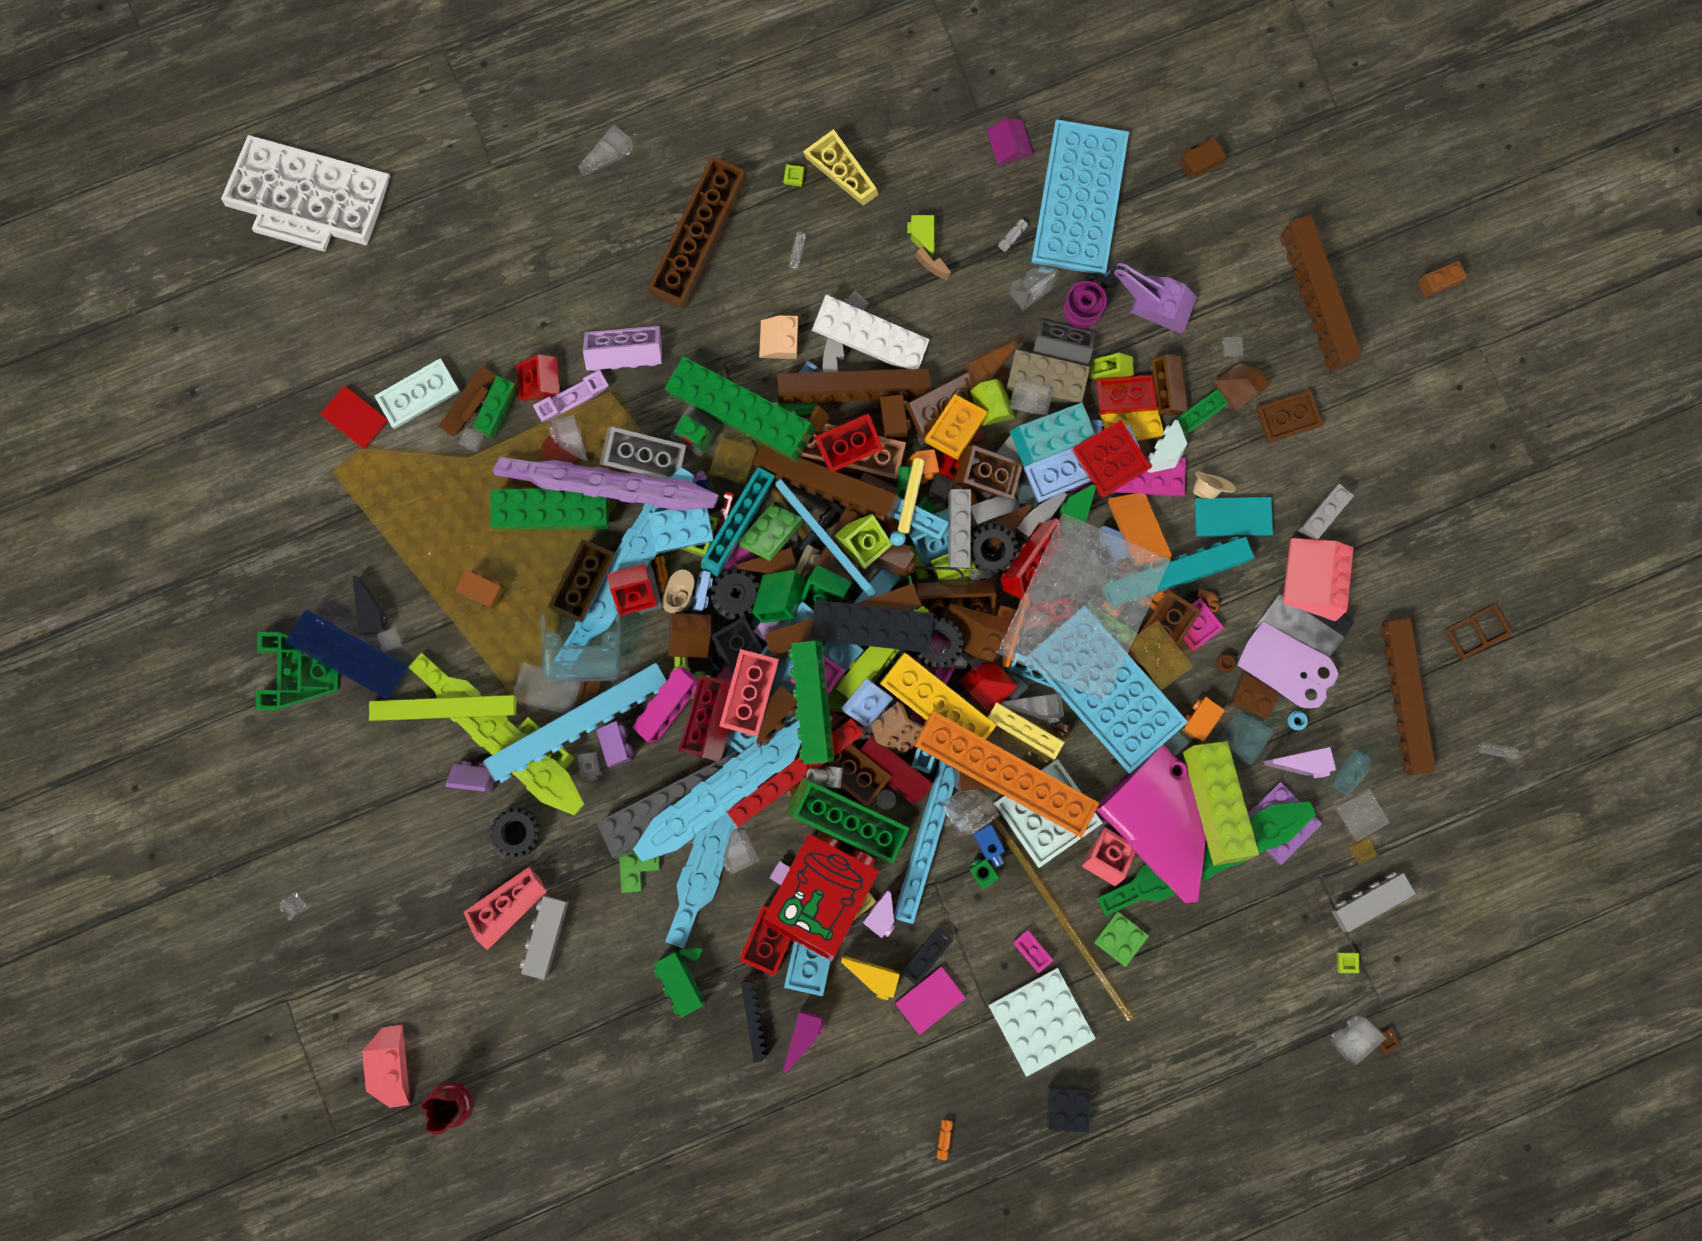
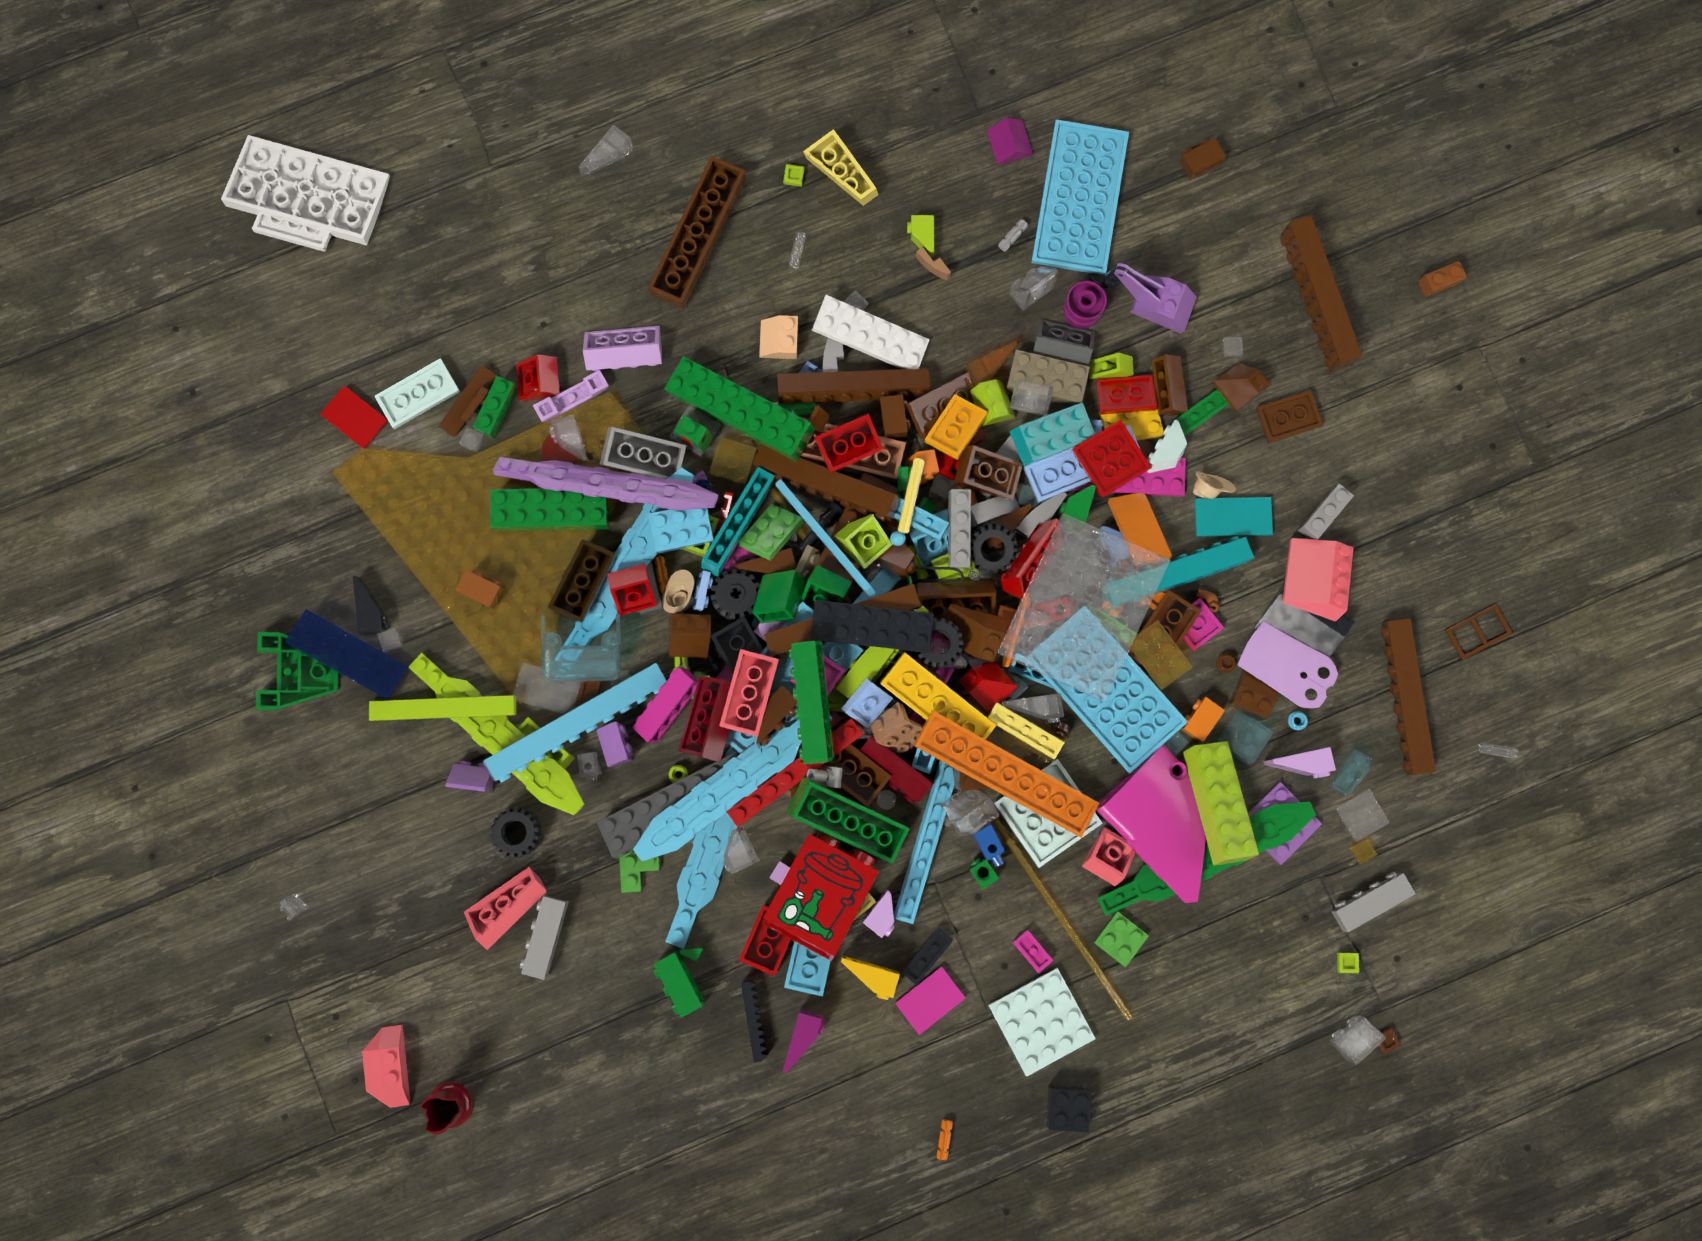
none -> lime plate [669,765,688,783]

